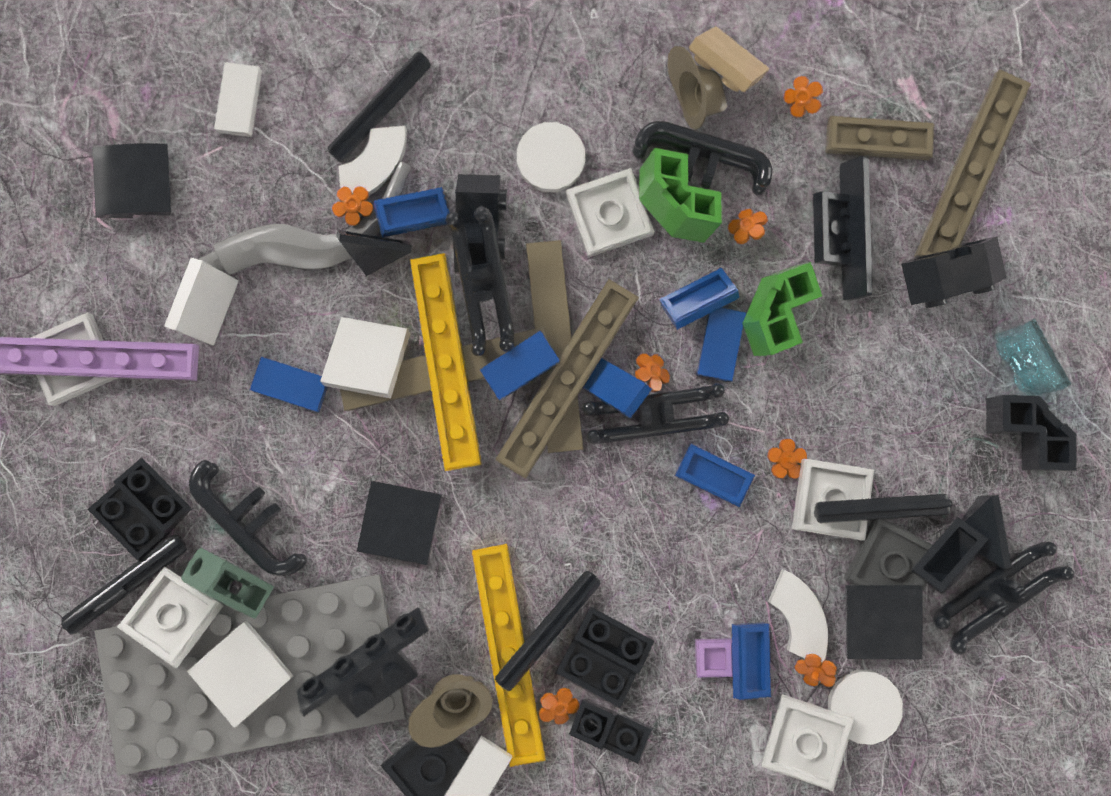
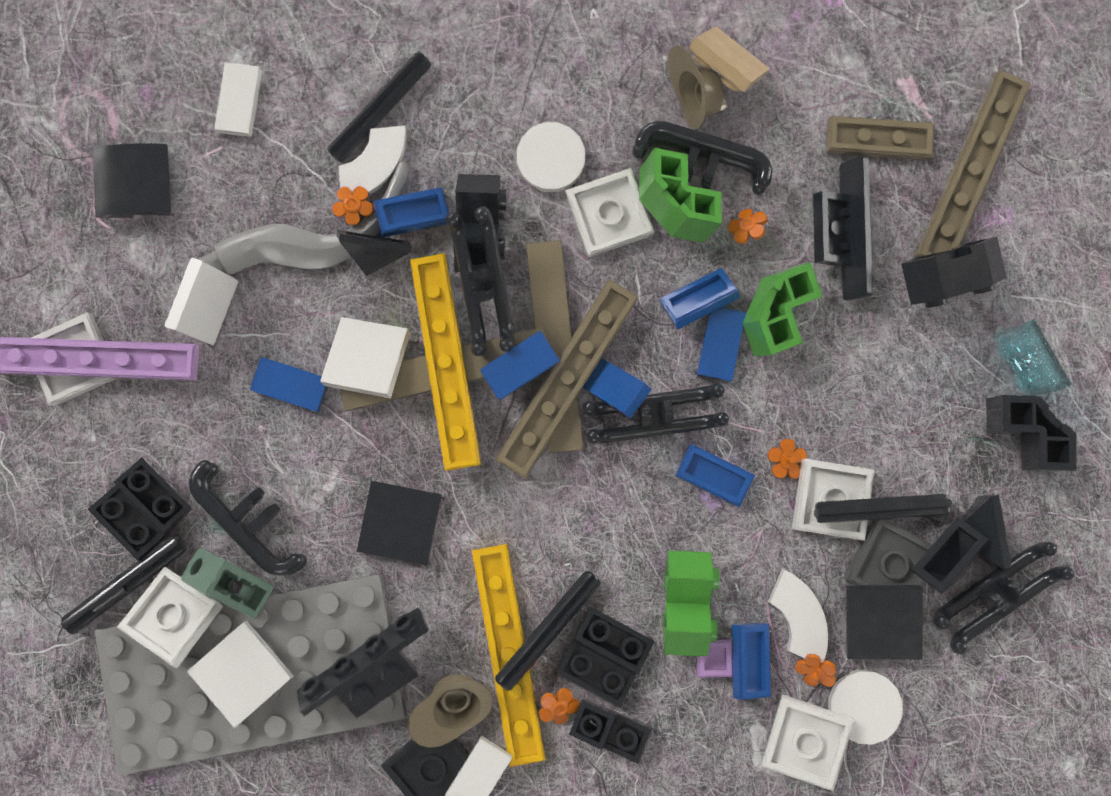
orange plant [635,353,670,392] -> none
orange plant [784,76,823,117] -> none
none -> bright green brick [663,550,719,657]

